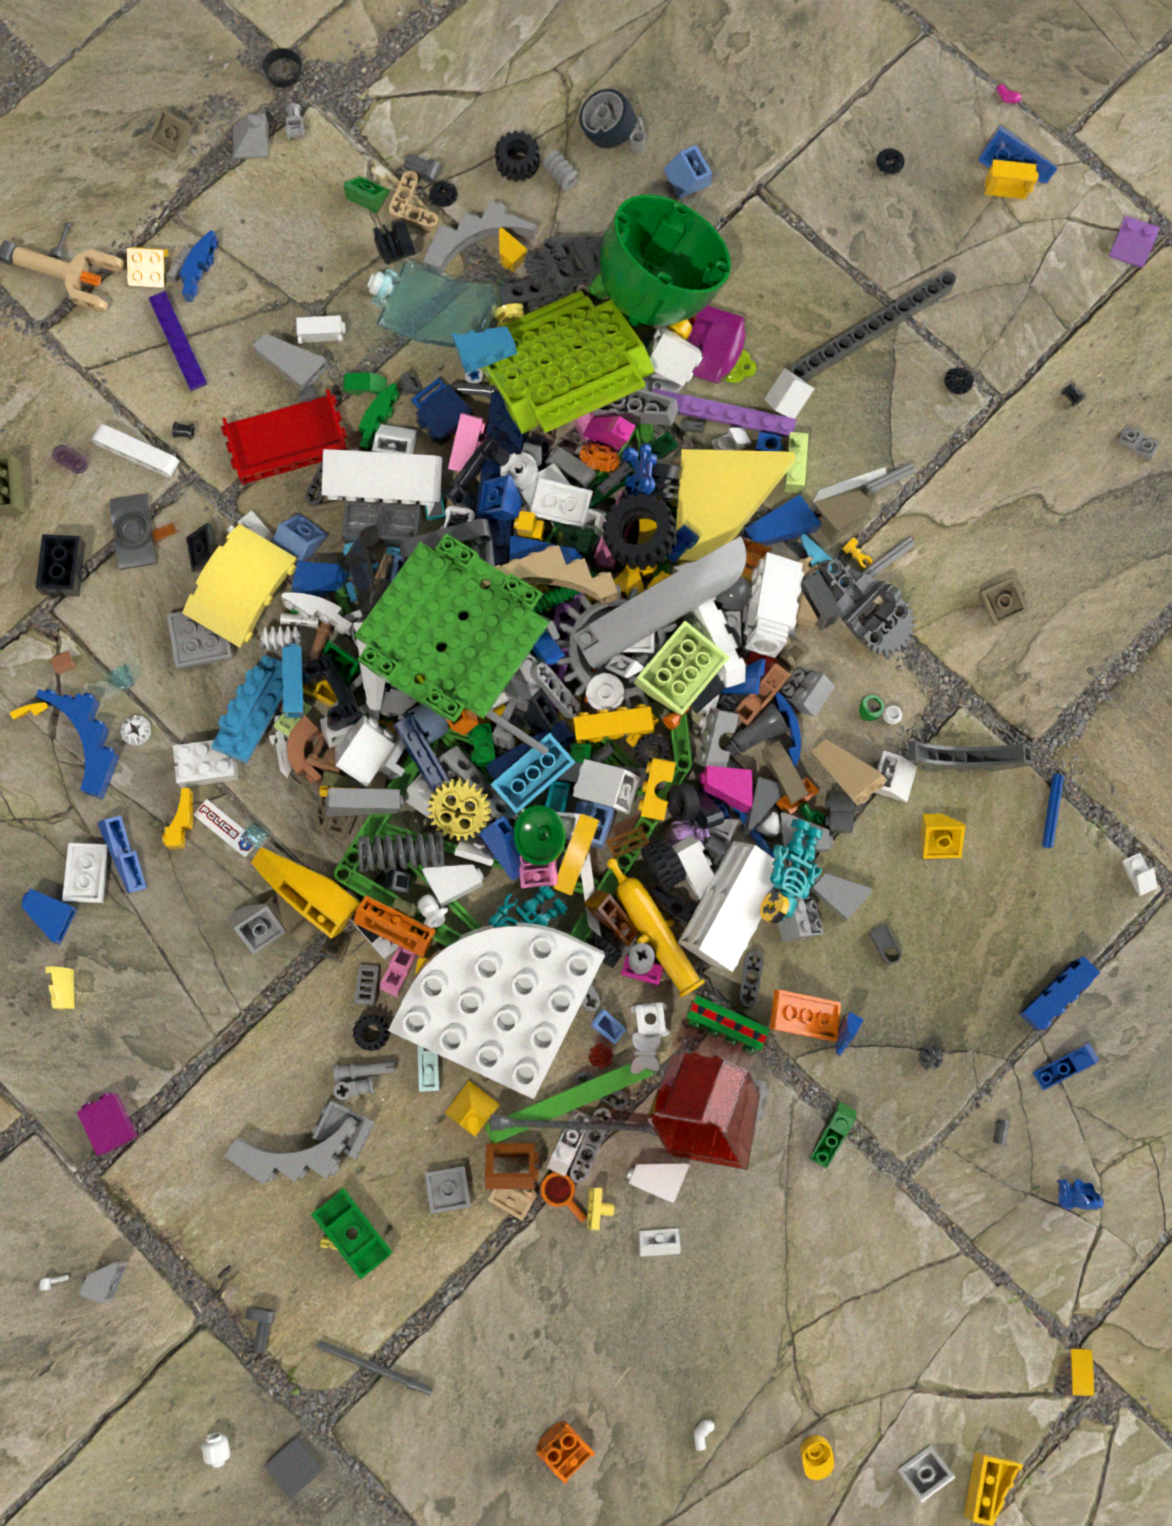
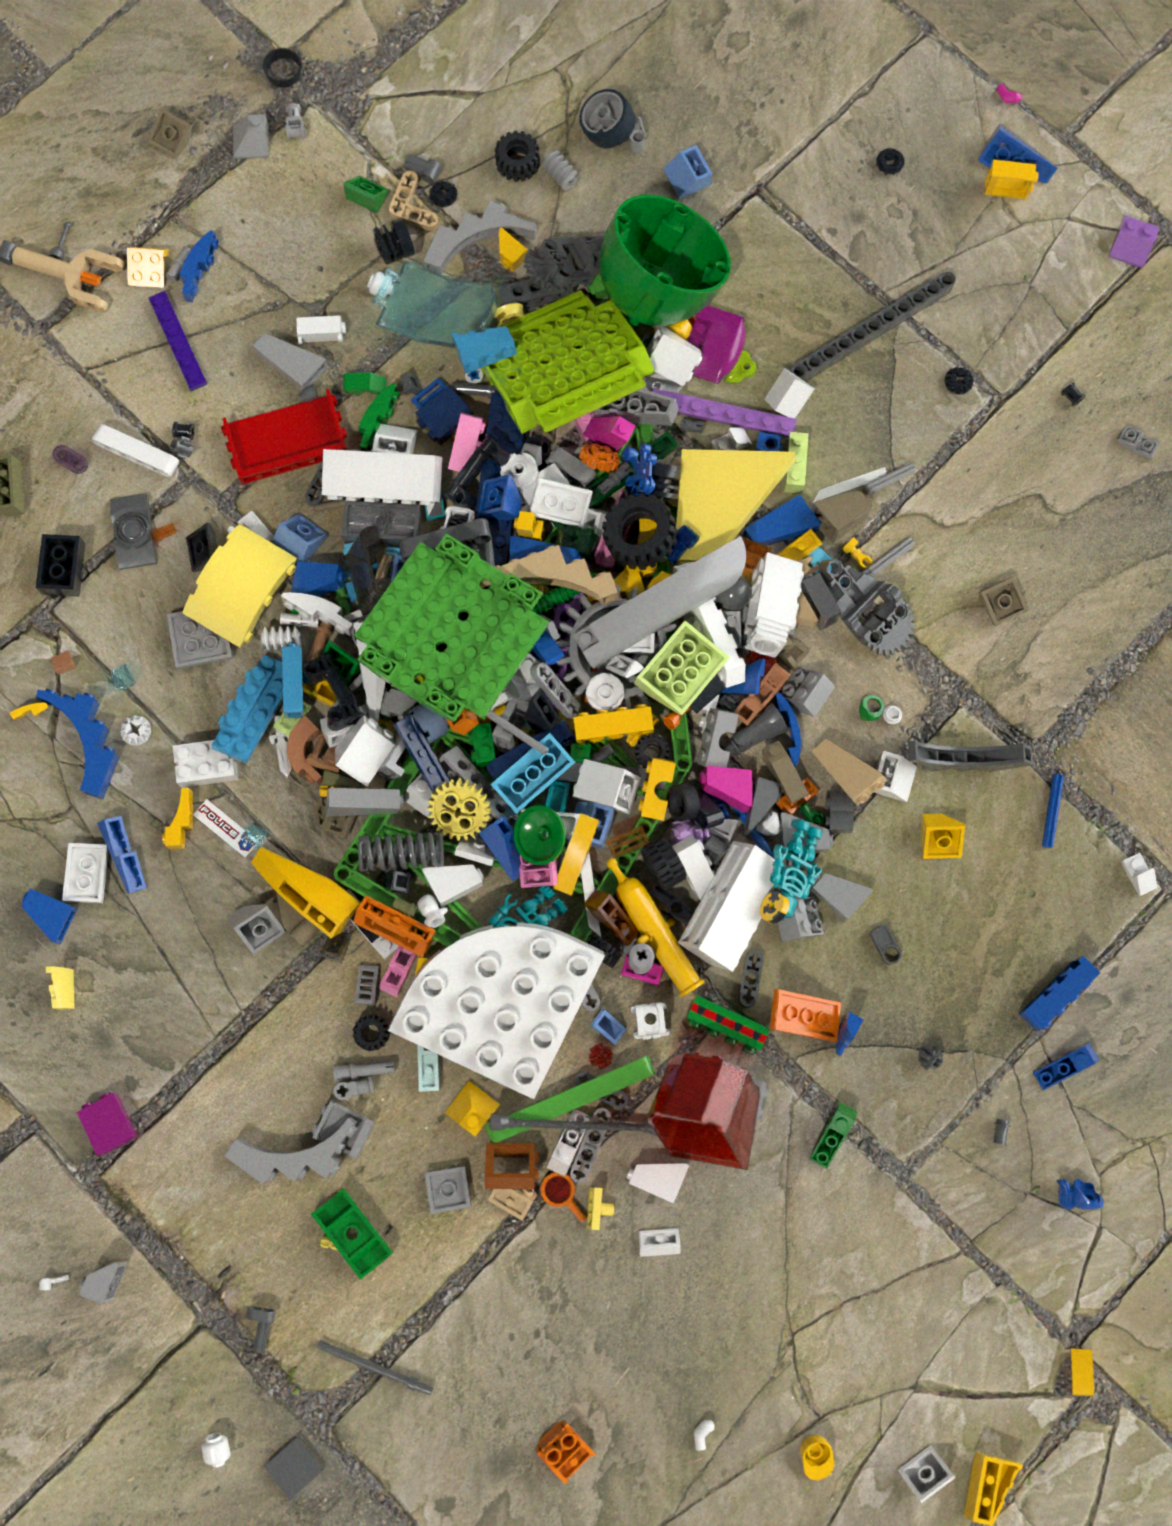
light grey piece [630,1033,661,1074] -> none
none -> dark grey gear [170,436,193,460]
none -> yellow tile [776,529,822,562]

